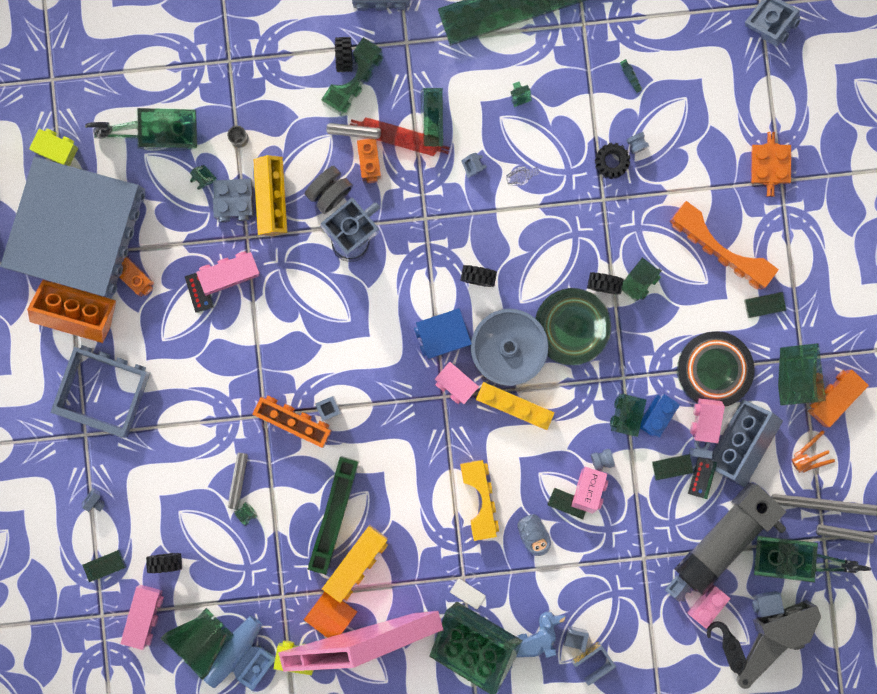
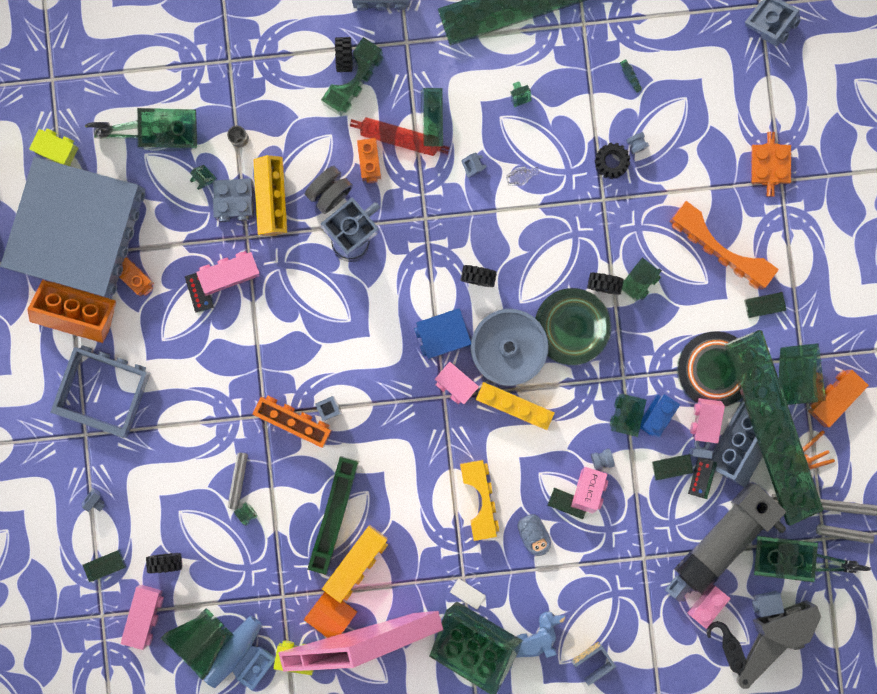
light grey axle [327,123,381,139] -> none
sand blue panel [564,626,589,653] -> none
none -> clear green plate [724,330,824,526]

